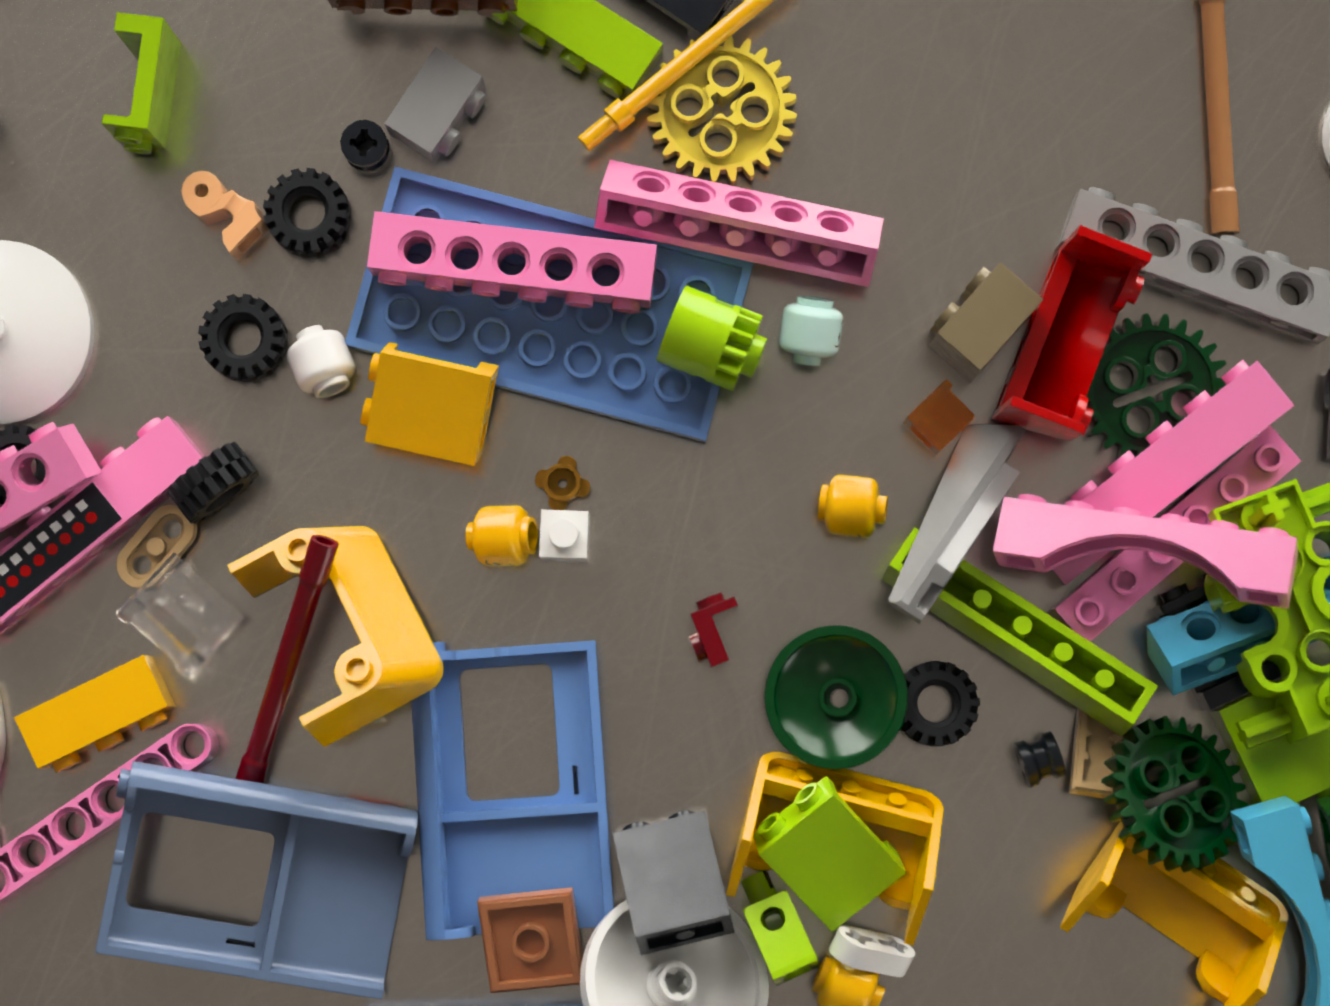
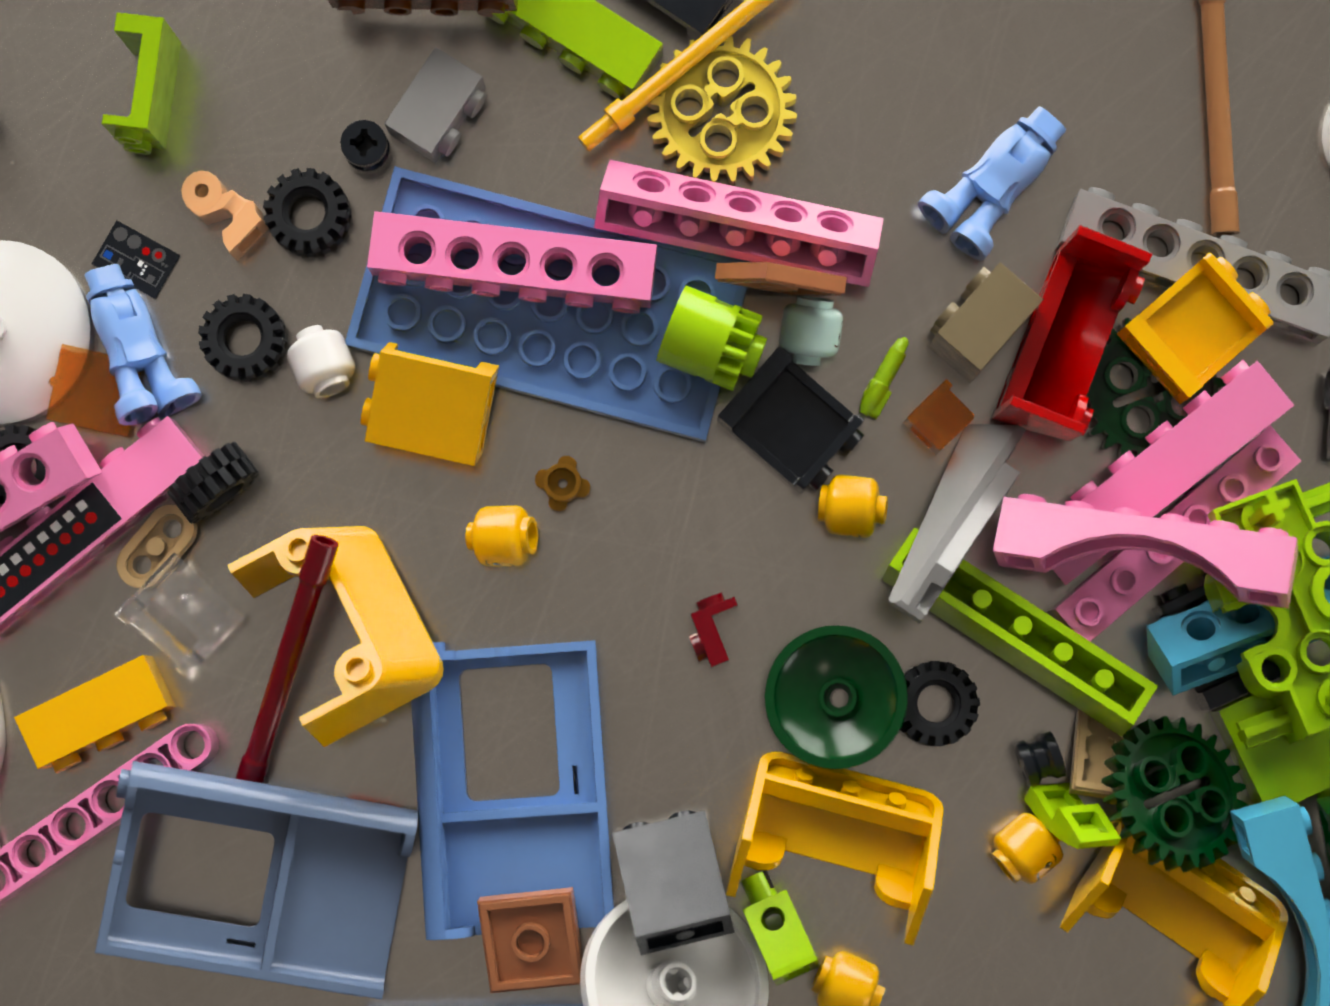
white brick [539,509,591,562] -> none
lime panel [754,776,906,932] -> none
white beam [828,925,915,977] -> none
none -> clear orange piece [45,344,141,438]
none -> light blue piece [84,264,202,425]
none -> black sticker [92,220,180,299]
none -> nougat tile [715,262,847,296]
none -> black panel [717,345,865,494]
none -> lime piece [860,337,909,420]
none -> light blue piece [917,107,1066,261]
none -> yellow head [991,813,1063,884]
none -> lime slope [1024,783,1121,849]
none -> yellow panel [1117,252,1274,404]

